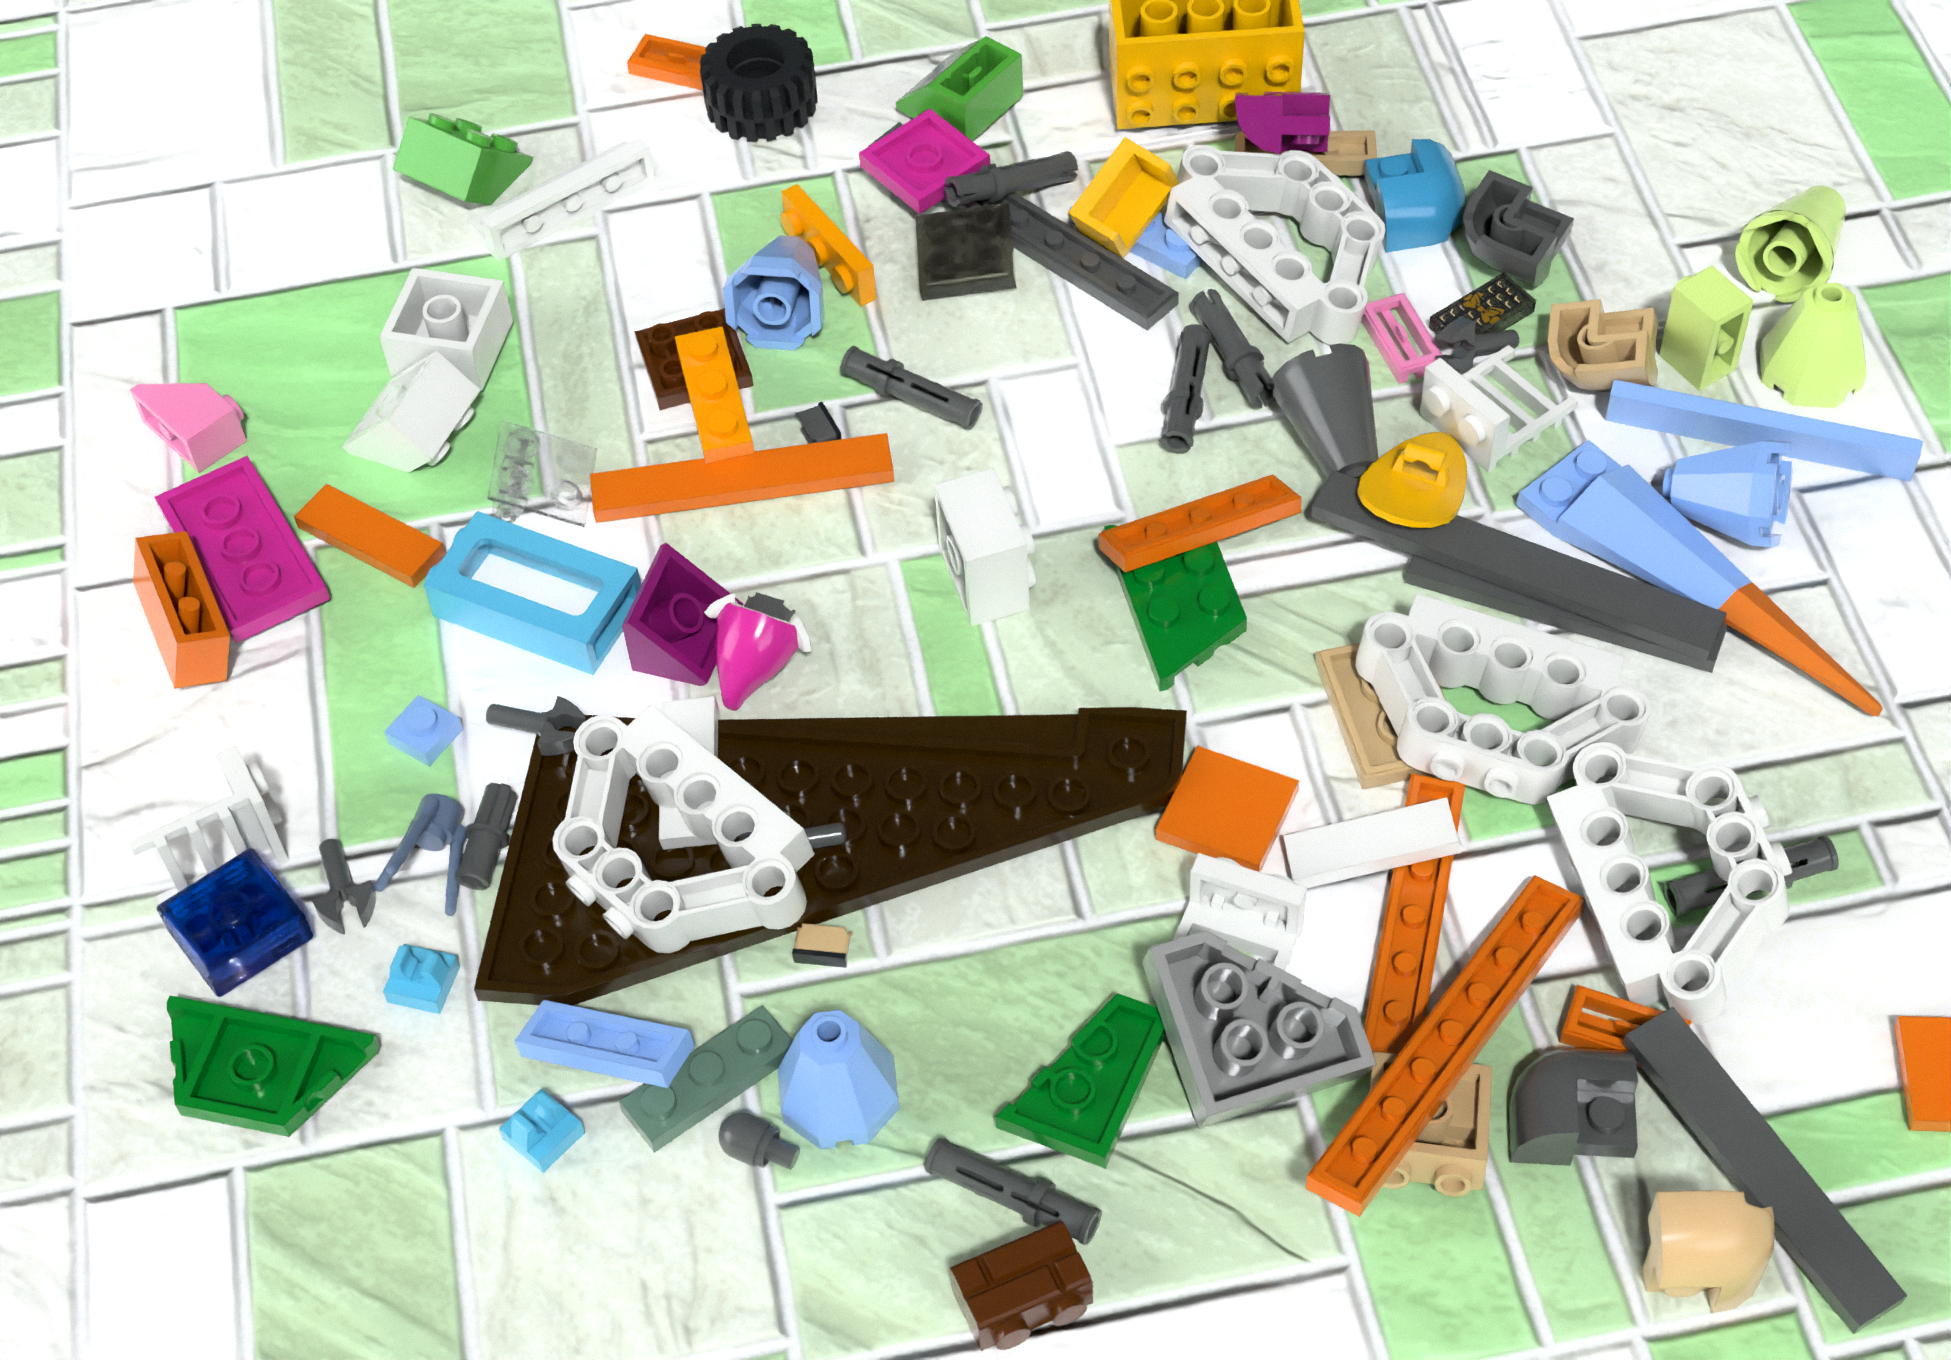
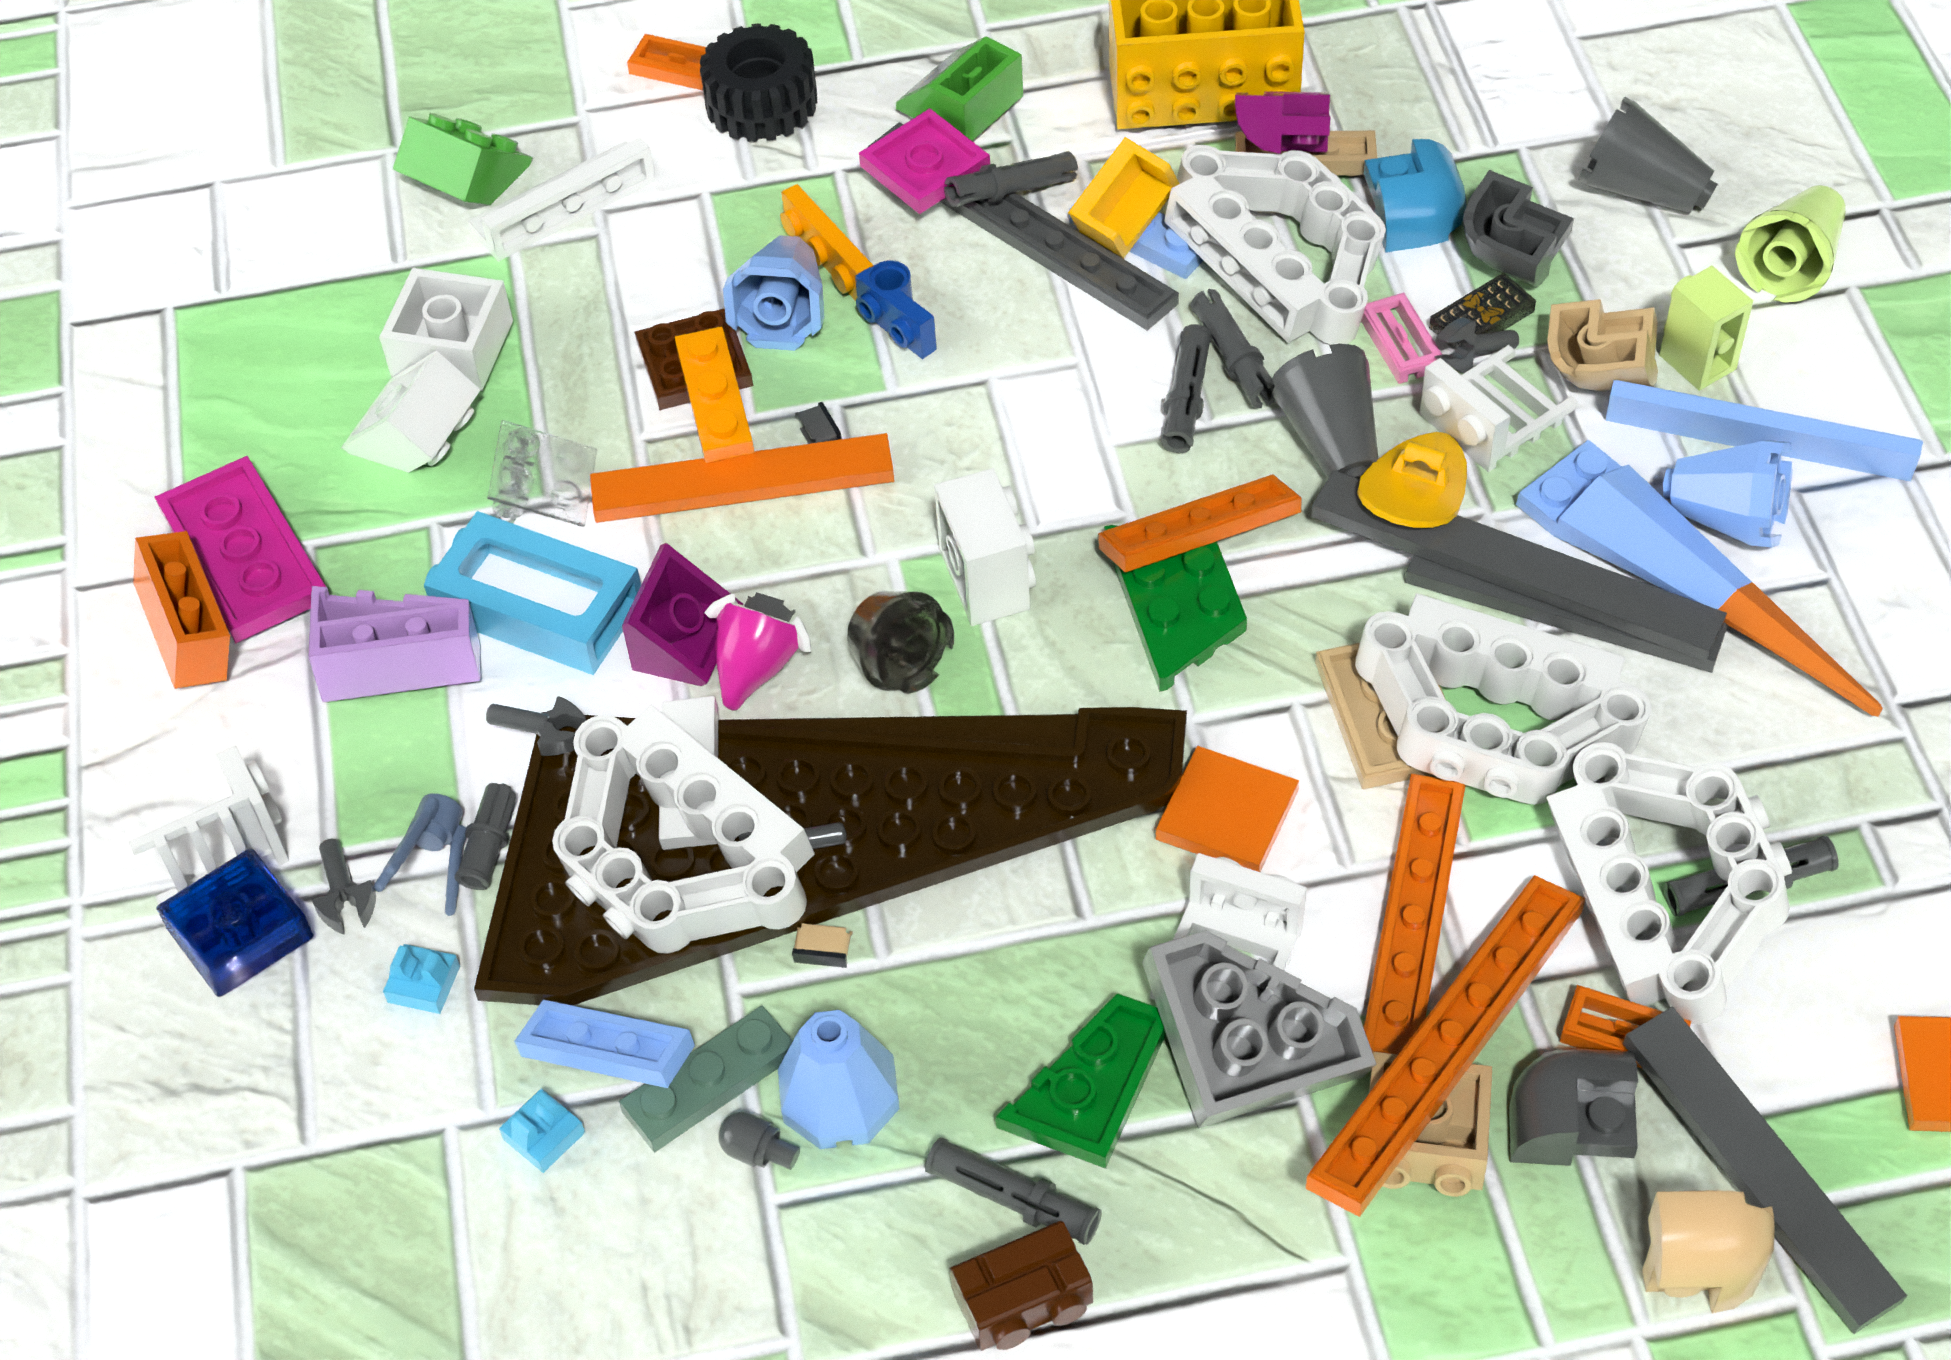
bright pink slope [130,383,247,473] -> none
green wing [167,995,380,1137] -> none
orange tile [294,484,446,588] -> none
light blue plate [384,695,463,767] -> none
dark grey pin [840,346,983,430] -> none
clear smoke tile [916,202,1017,301] -> none
white tile [1283,797,1461,888] -> none
yellowish green cone [1760,282,1867,408] -> none
none -> lavender wedge [308,586,480,702]
none -> clear smoke cone [847,591,954,694]
none -> blue plate [855,260,937,360]
none -> dark grey cone [1578,97,1718,213]

